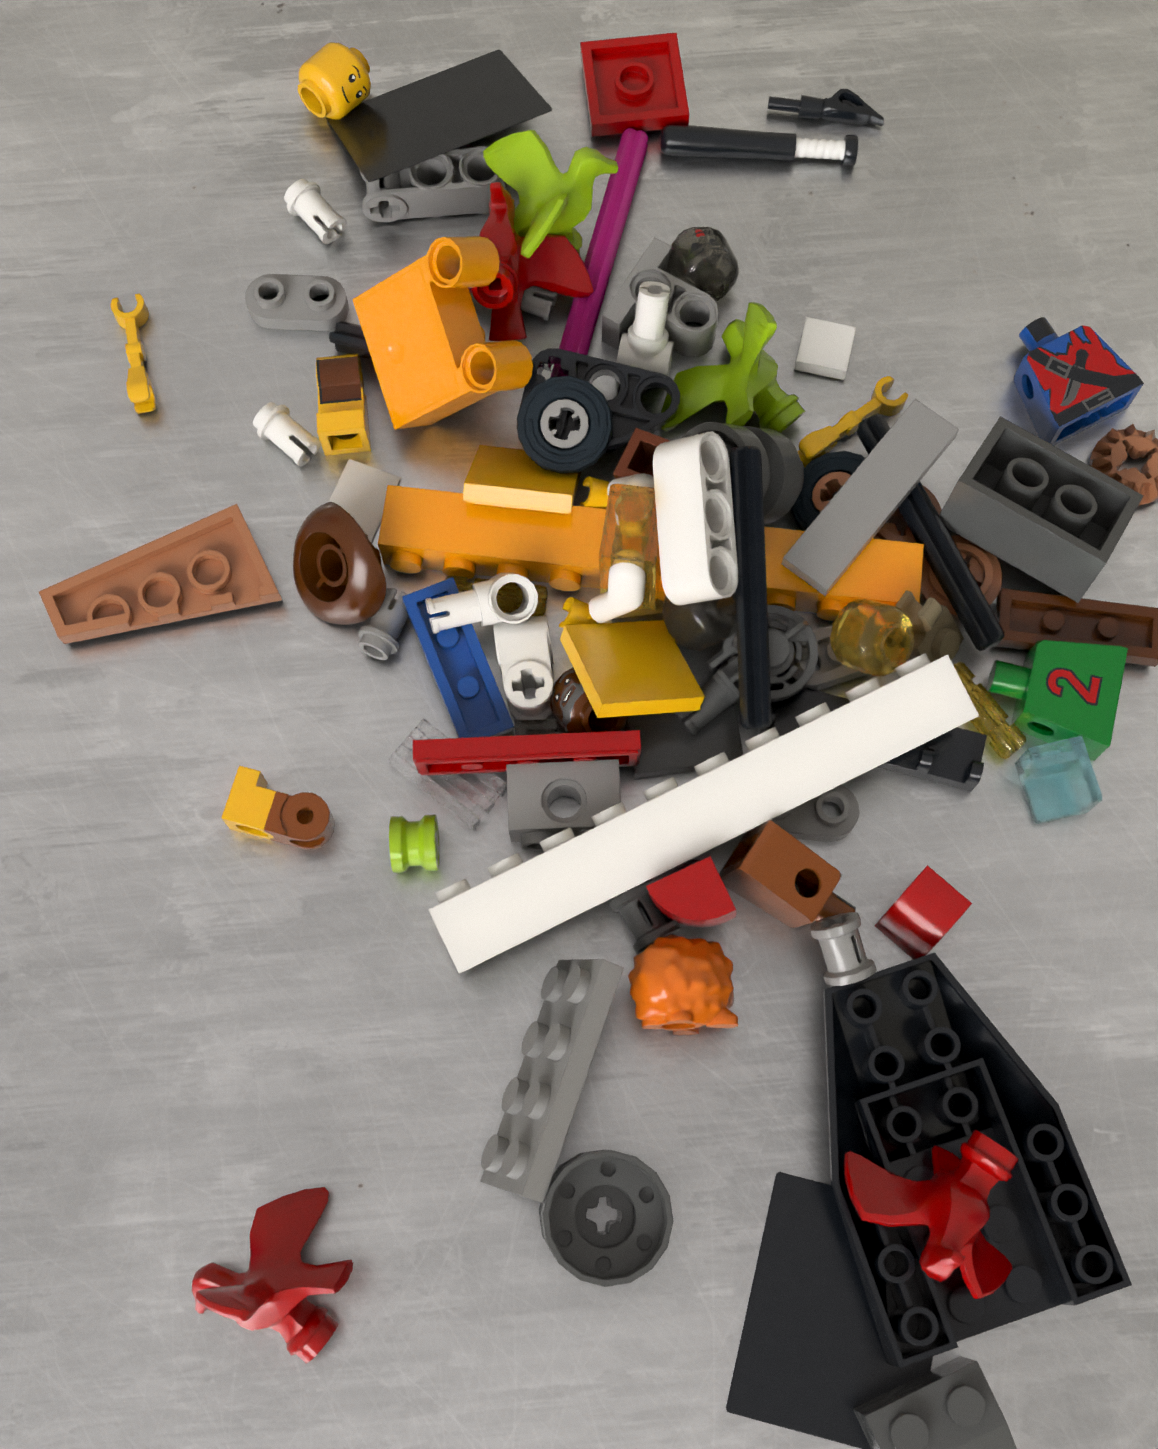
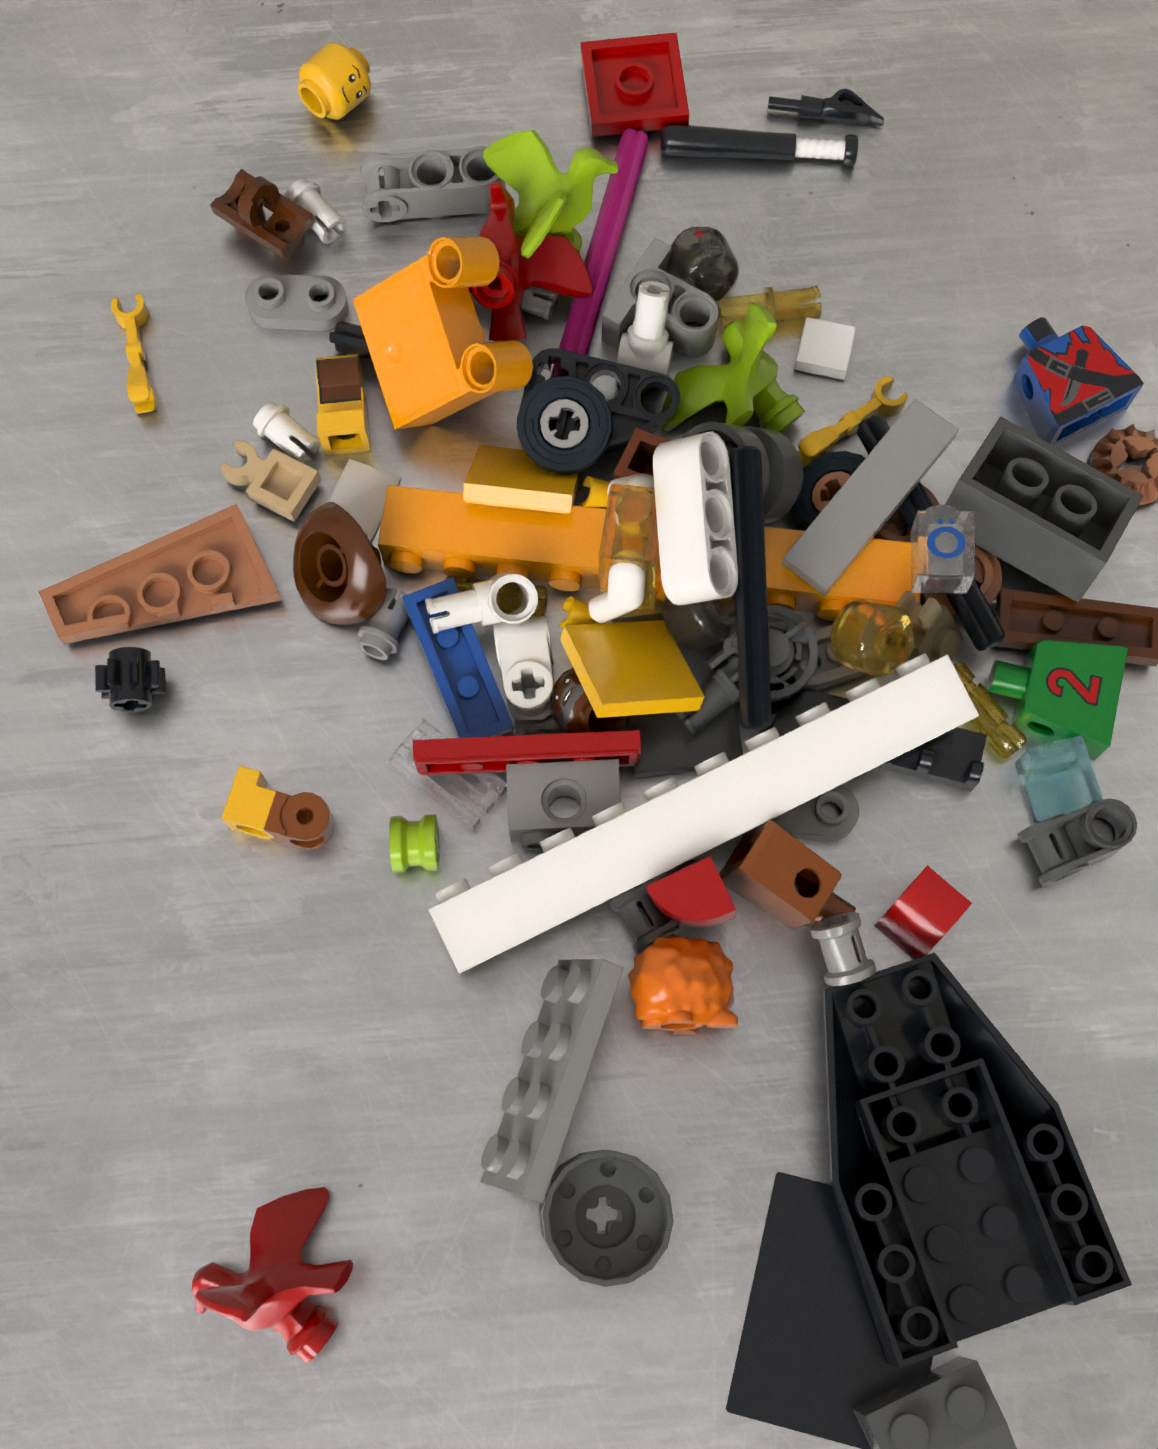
black sticker [326,50,552,182] -> none
red animal [844,1130,1019,1299] -> none
none -> black gear [95,647,166,712]
none -> reddish brown hips [210,169,315,260]
none -> tan plate [219,440,321,522]
none -> clear yellow axle [718,285,822,328]
none -> clear brick [911,505,975,594]
none -> dark grey piece [1017,798,1137,886]

